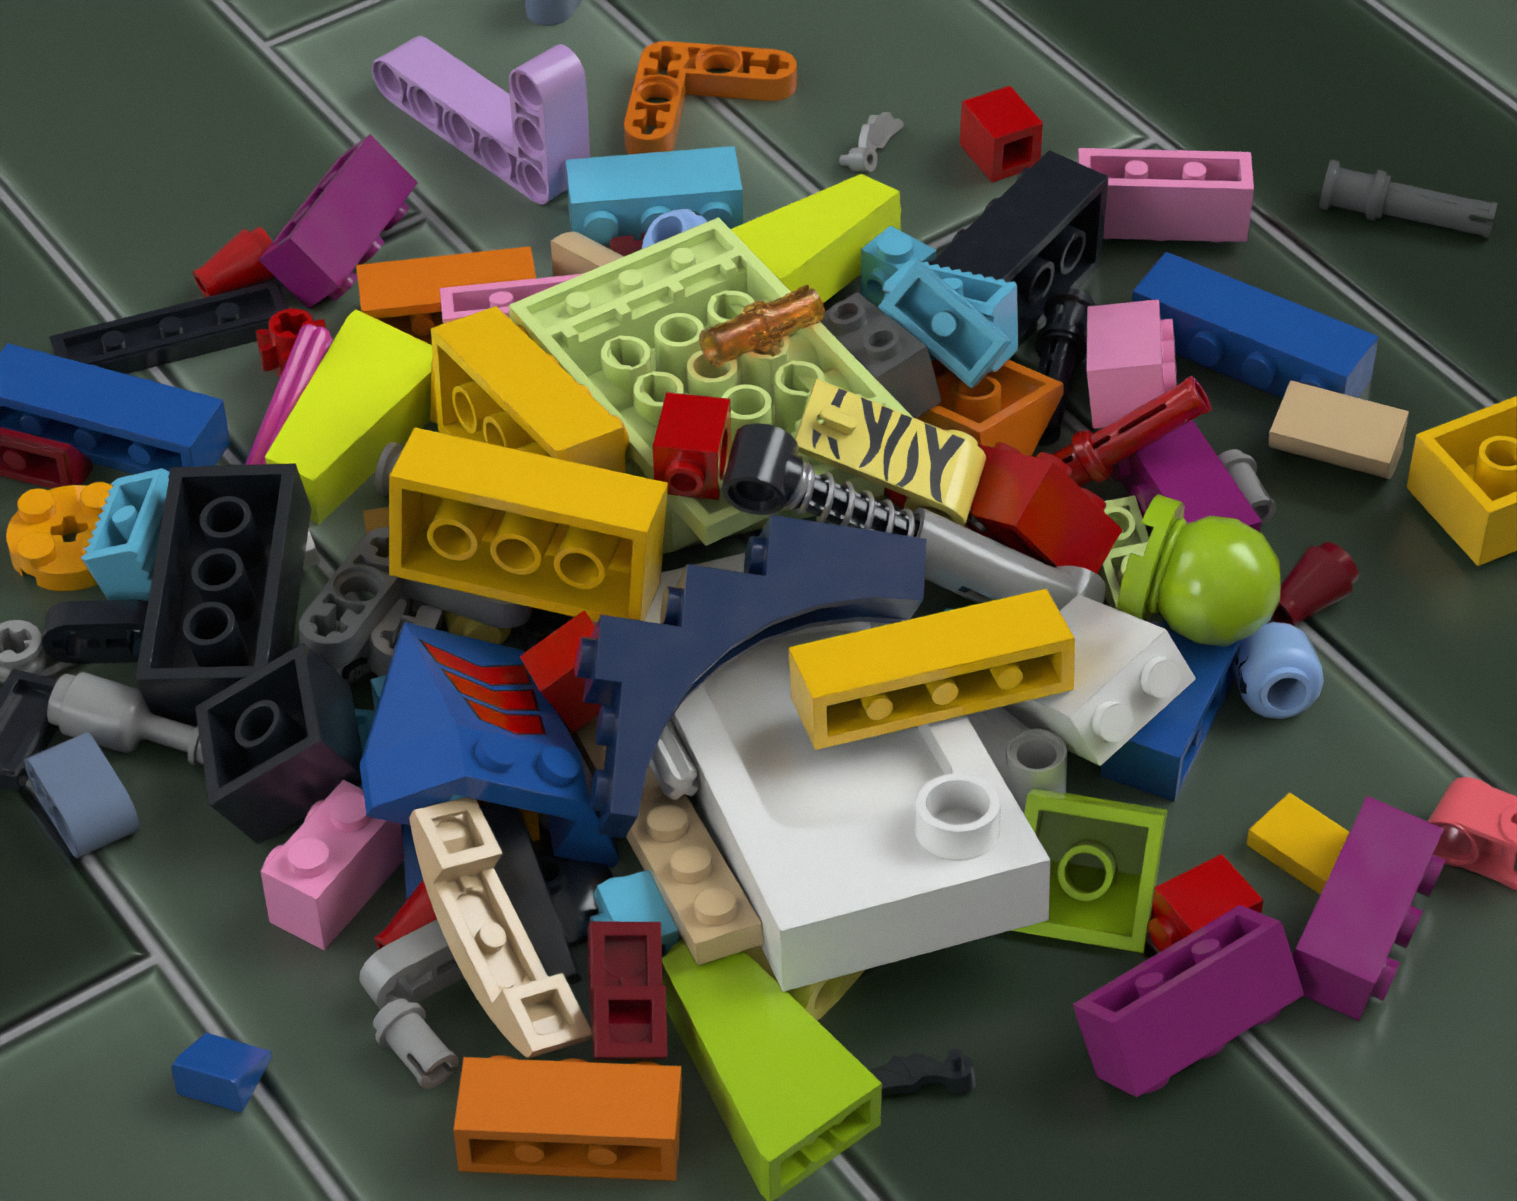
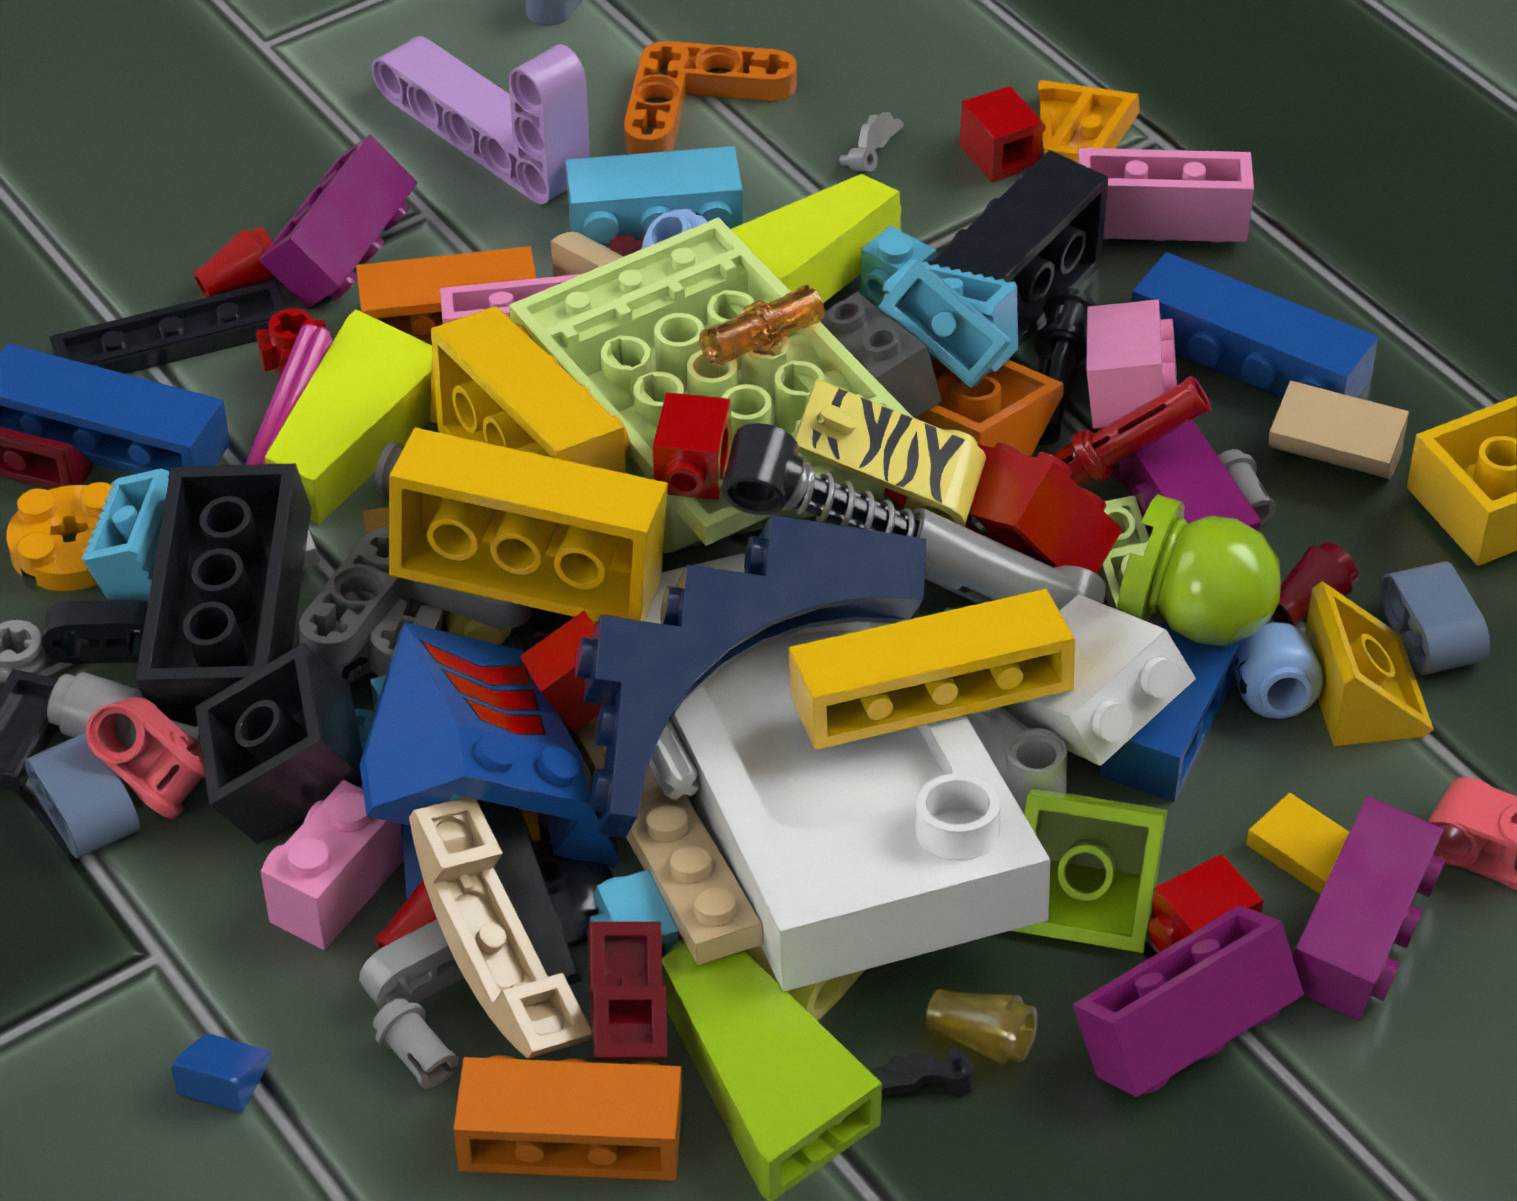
dark grey pin [1319,159,1497,239] -> none
none -> coral piece [86,697,205,819]
none -> clear yellow cone [926,989,1038,1064]
none -> light orange wing [1038,80,1140,162]
none -> yellow slope [1305,581,1434,746]
none -> sand blue beam [1380,561,1490,675]

